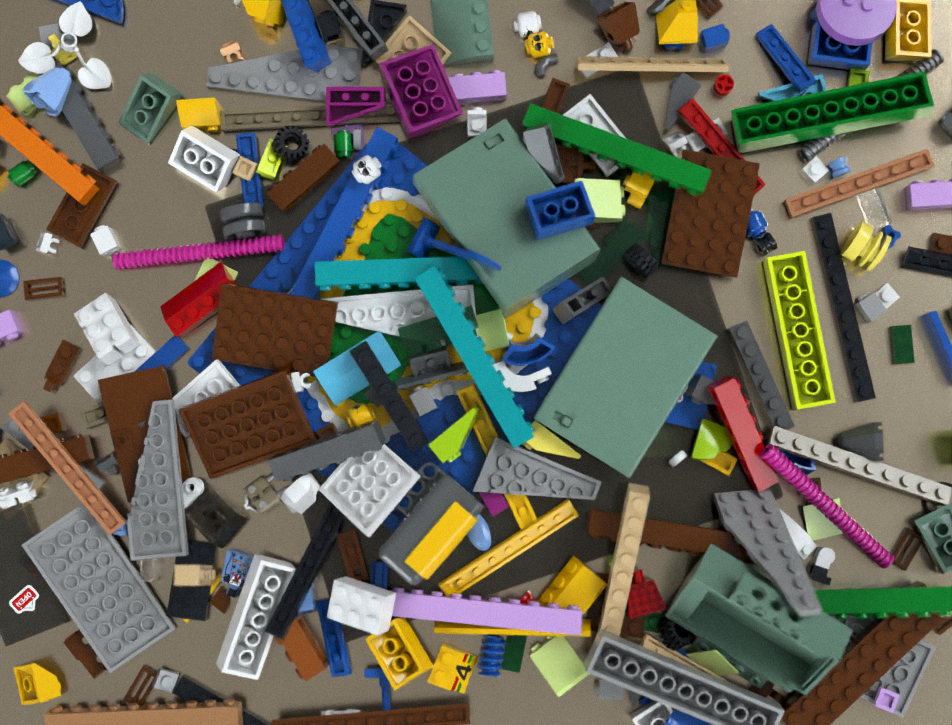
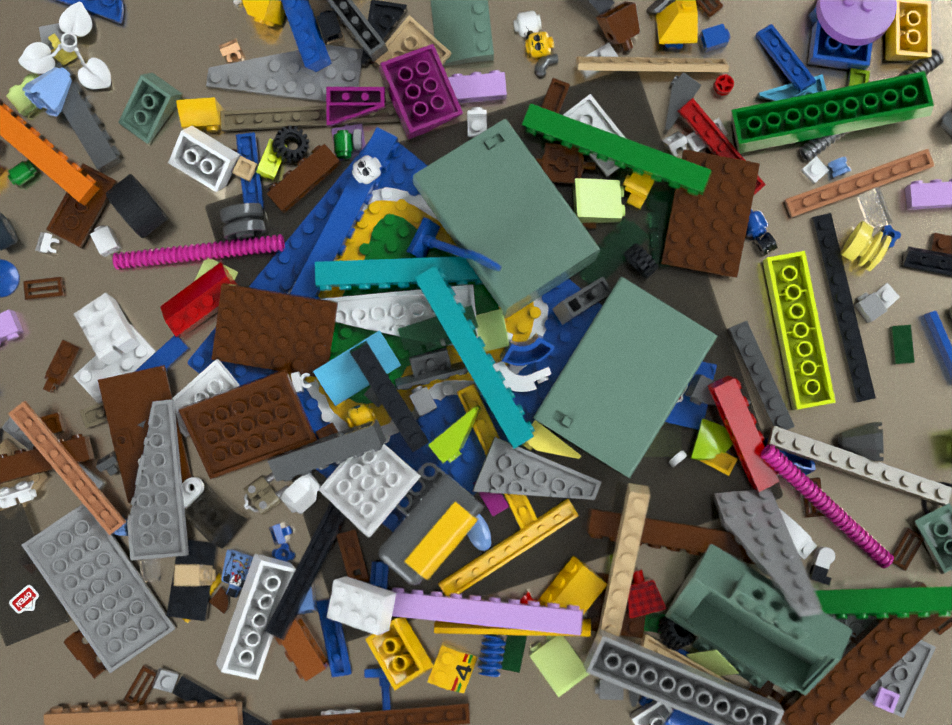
yellow slope [13,663,61,705] -> none
slope [522,123,565,184] -> none
blue brick [524,181,596,241] -> none
yellowish green piece [803,498,844,541] -> none
none -> black tyre [105,174,168,238]
none -> tile [269,524,292,546]
none -> blue plate [272,543,295,562]

